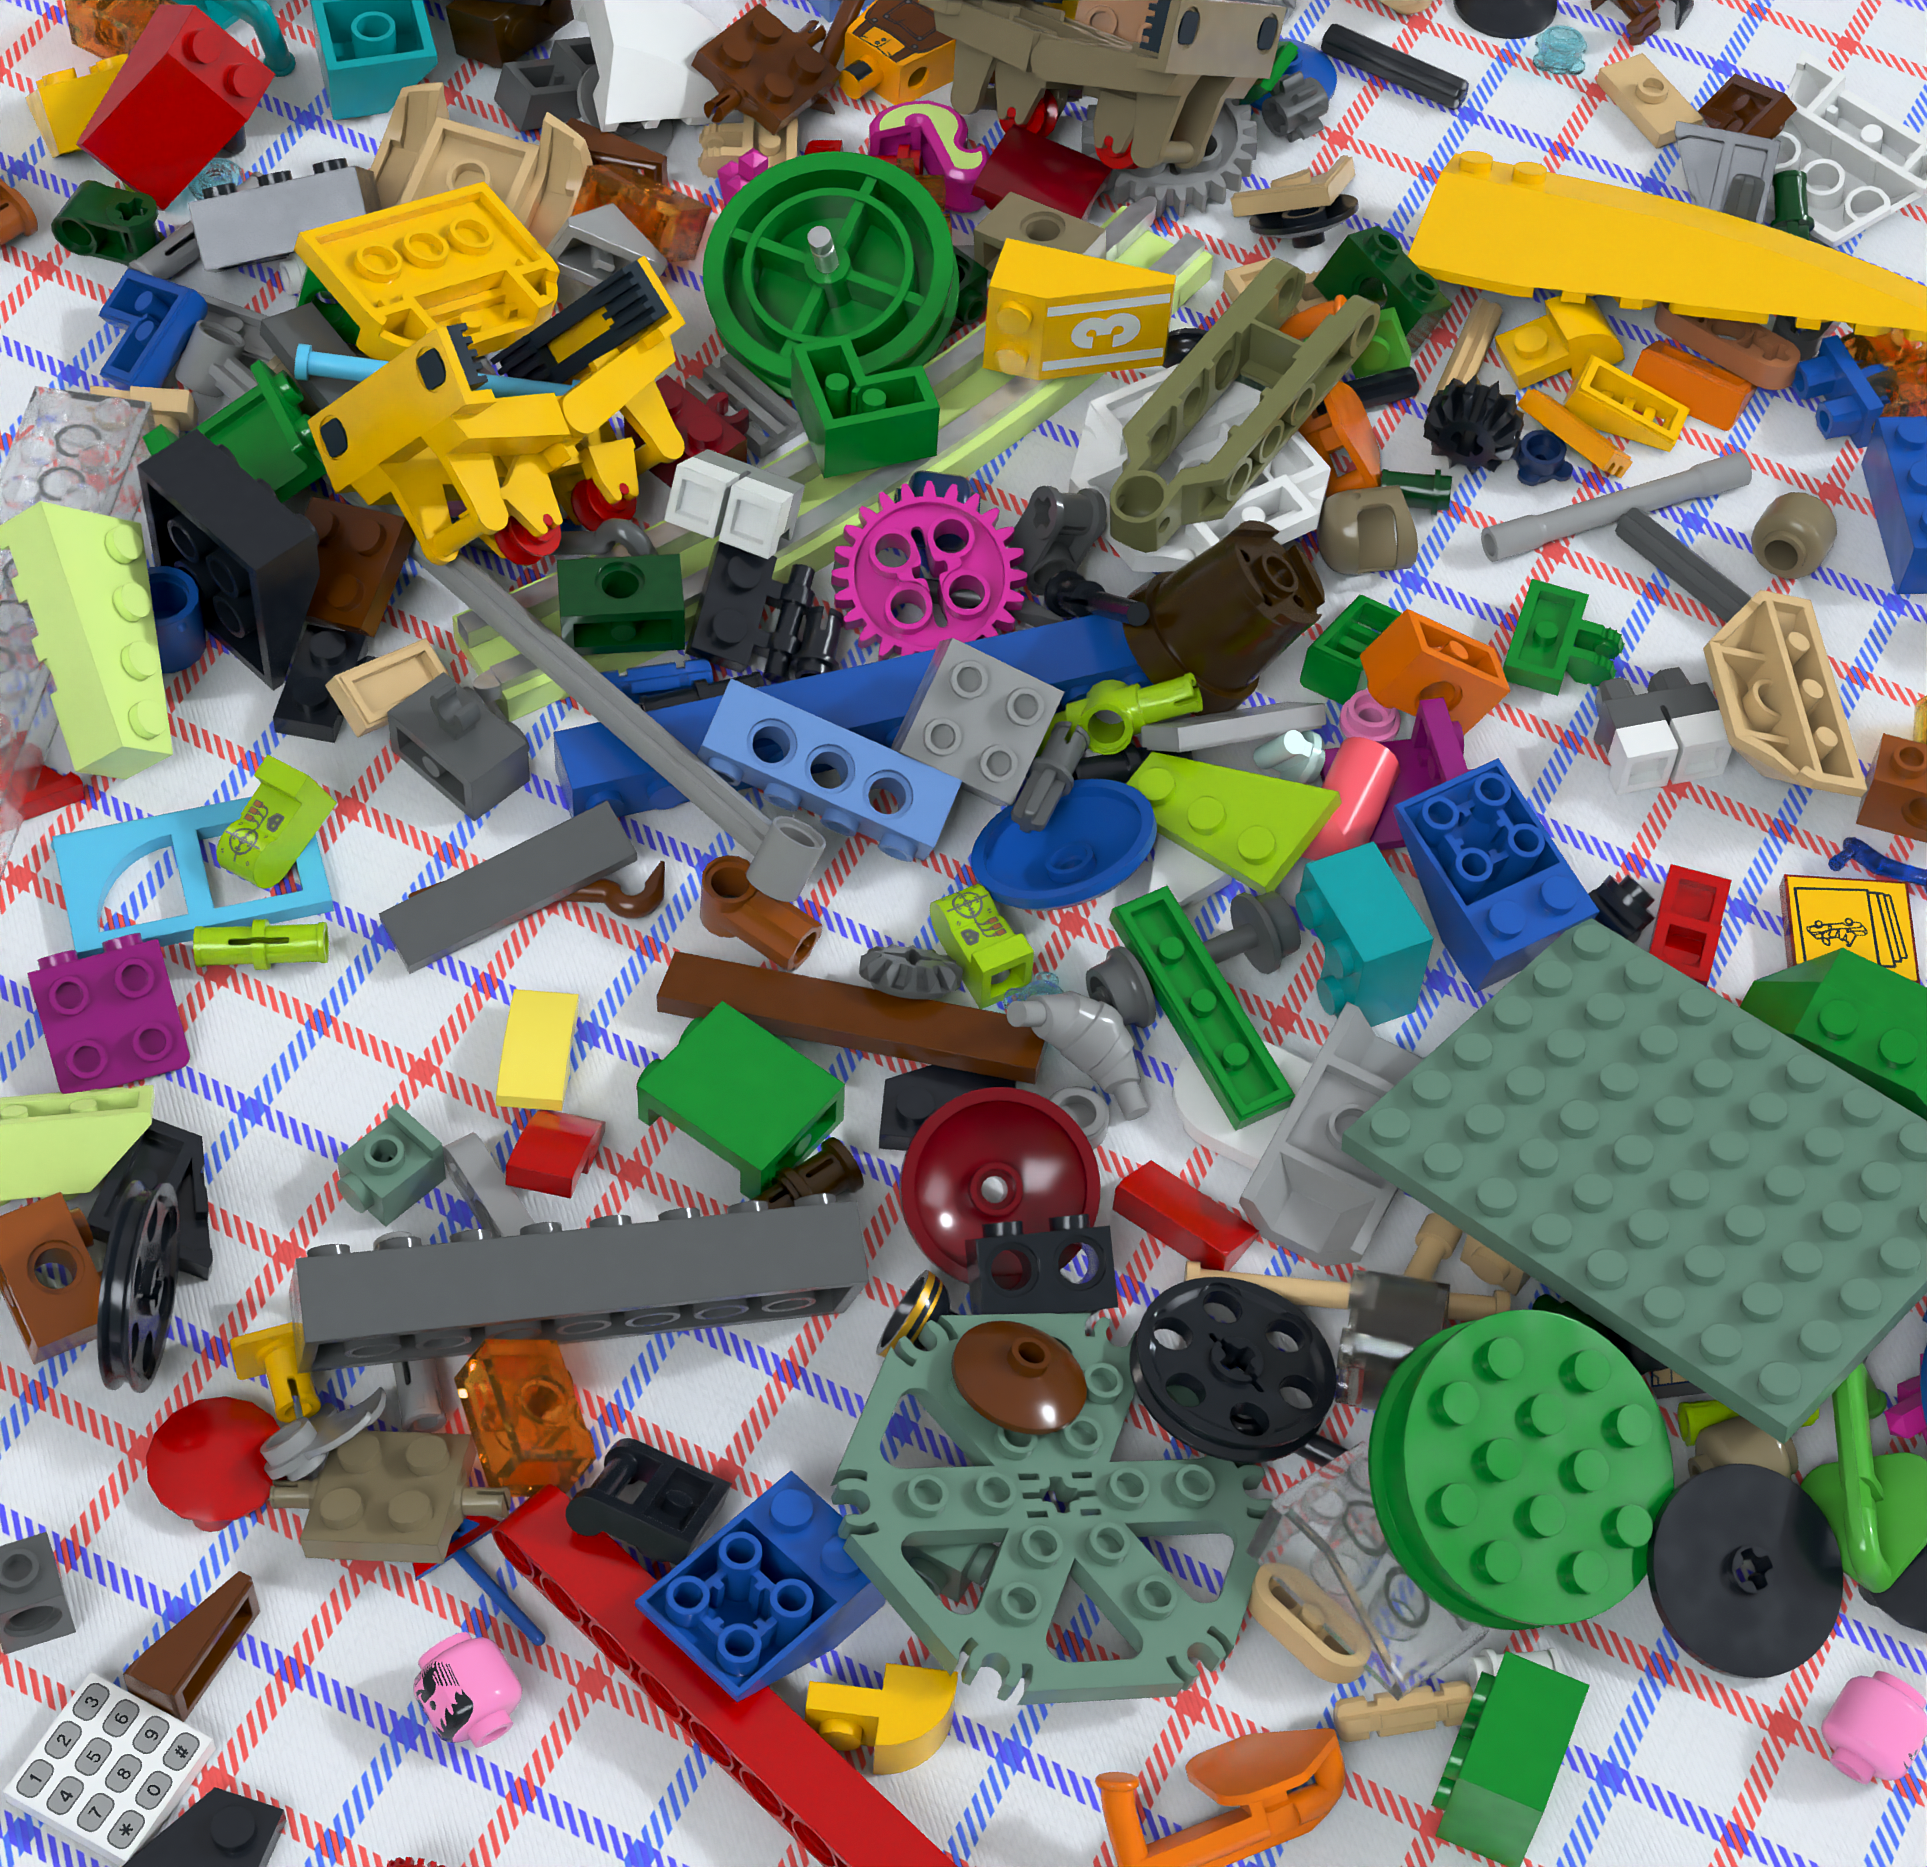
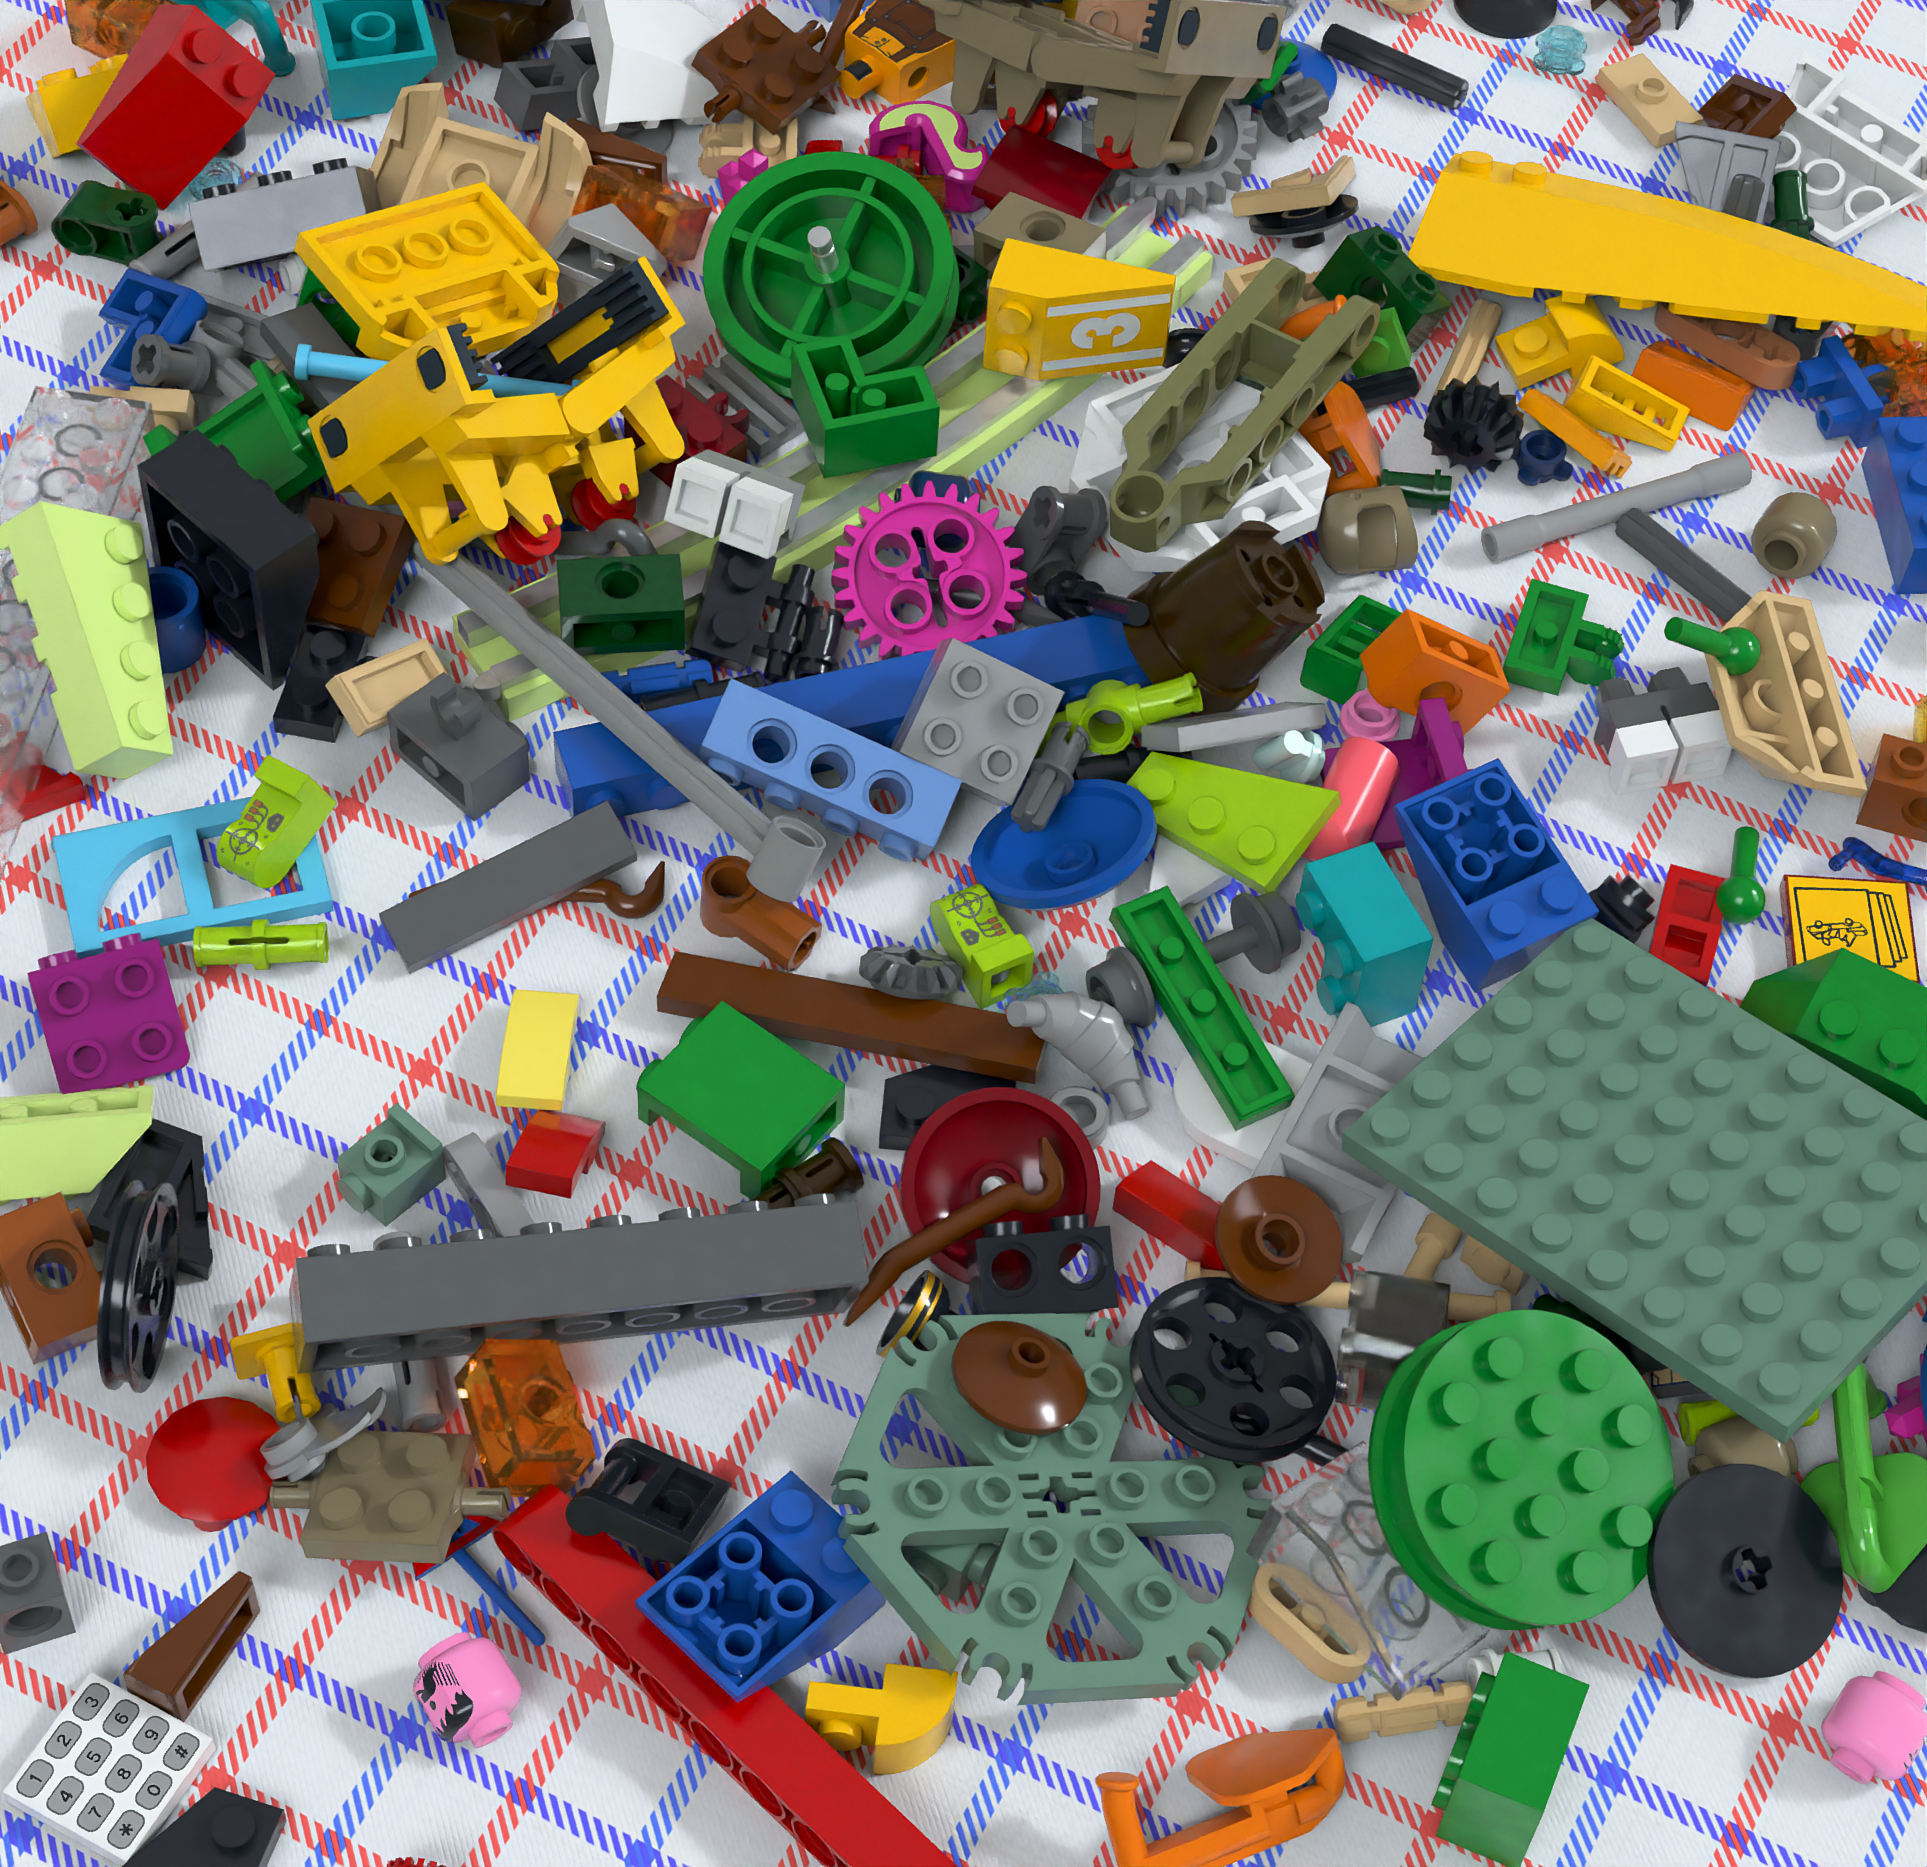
none -> dark grey bush [131,334,210,394]
none -> reddish brown piece [842,1136,1064,1327]
none -> reddish brown dish [1214,1175,1343,1305]
none -> green bar [1664,617,1761,676]
none -> green bar [1716,826,1766,925]

